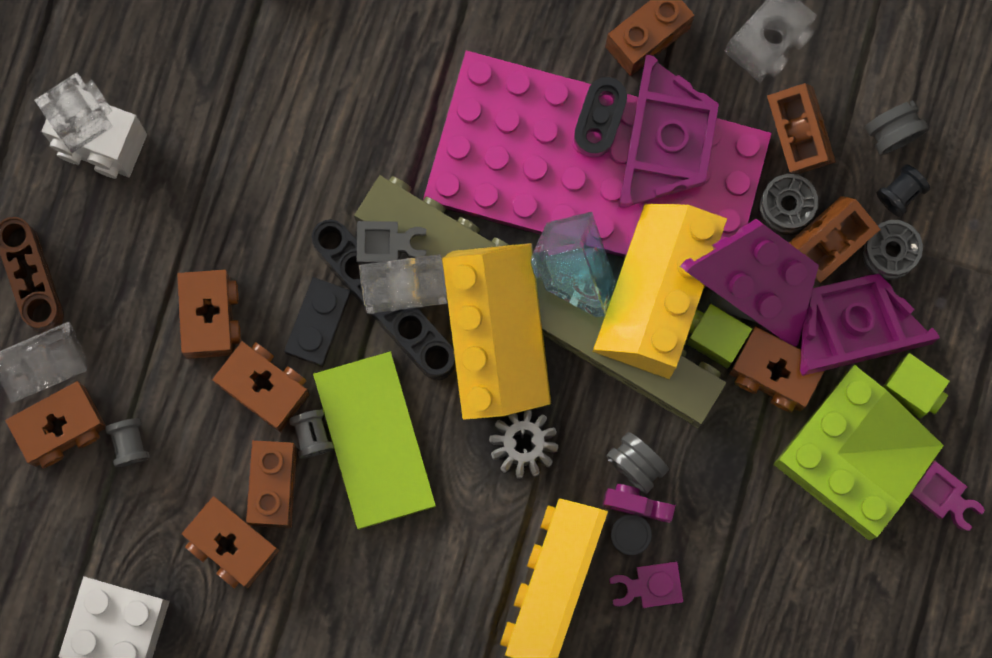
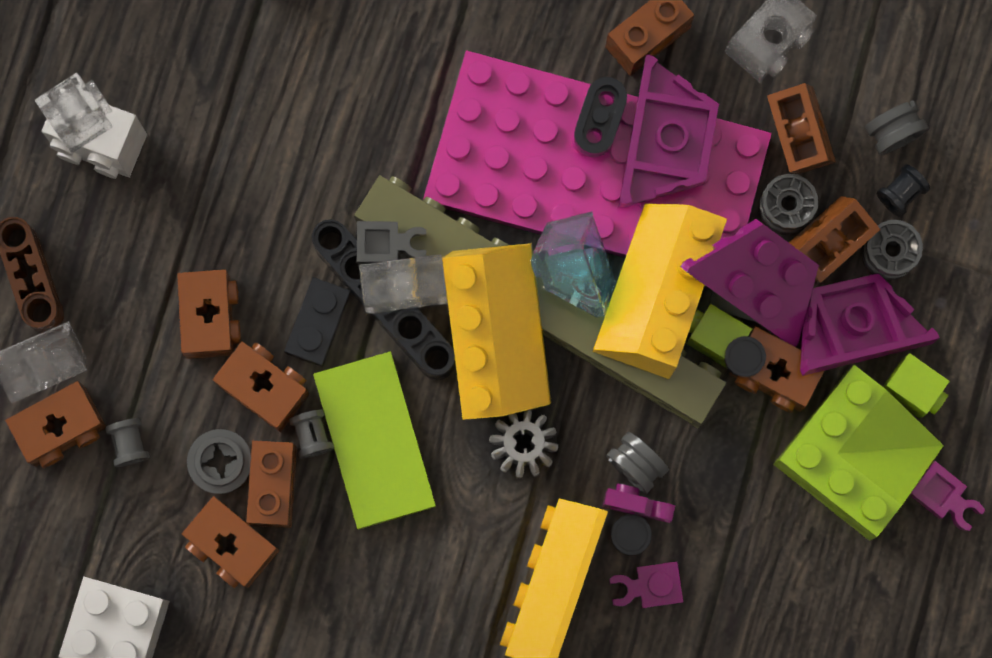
none -> dark grey gear [187,429,251,494]
none -> black piece [724,336,766,378]

